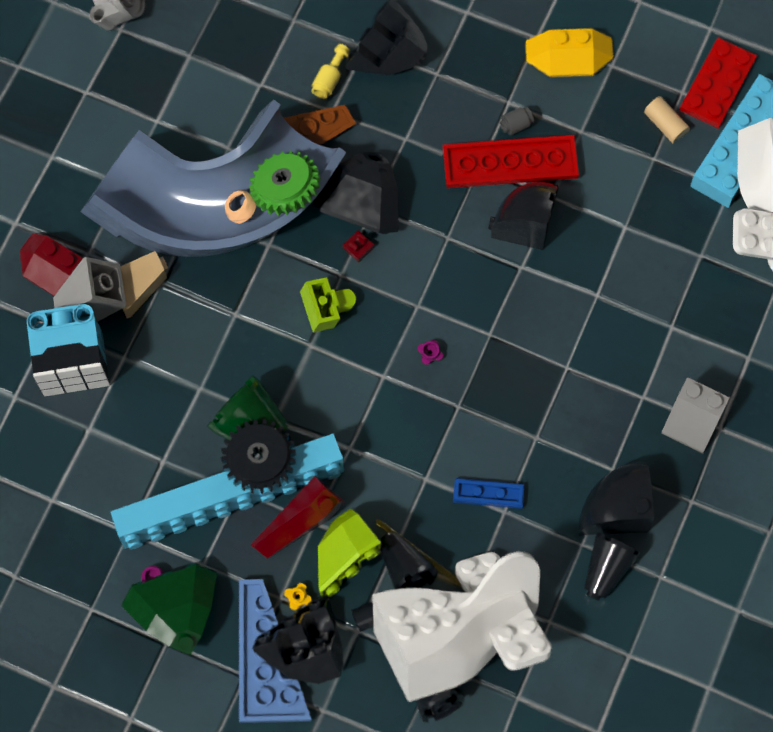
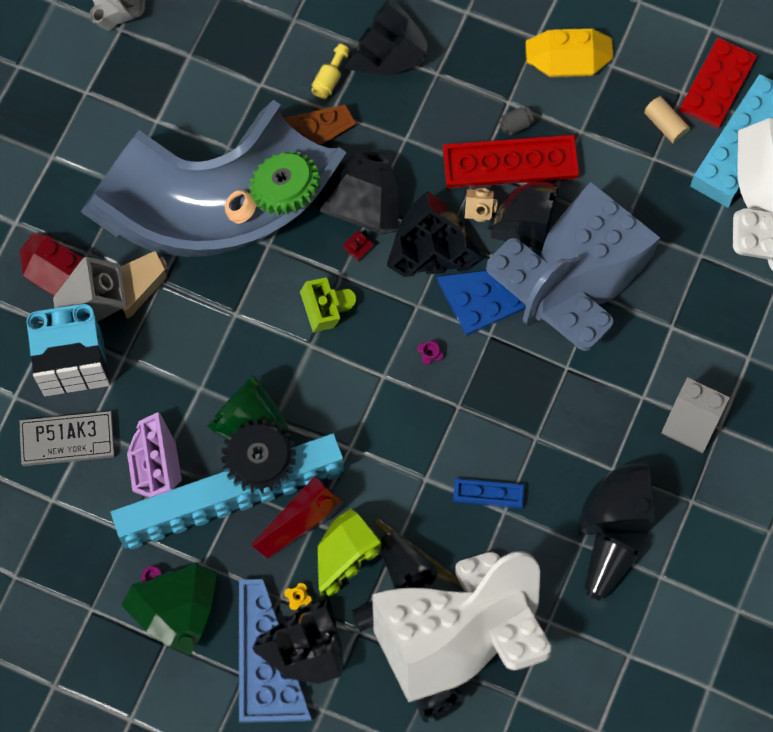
none -> light grey tile [19,411,115,466]
none -> lavender wedge [127,412,182,498]
none -> black brick [387,191,482,277]
none -> blue wing [437,271,526,337]
none -> tan brick [465,188,497,222]
none -> sand blue brick [486,182,660,351]

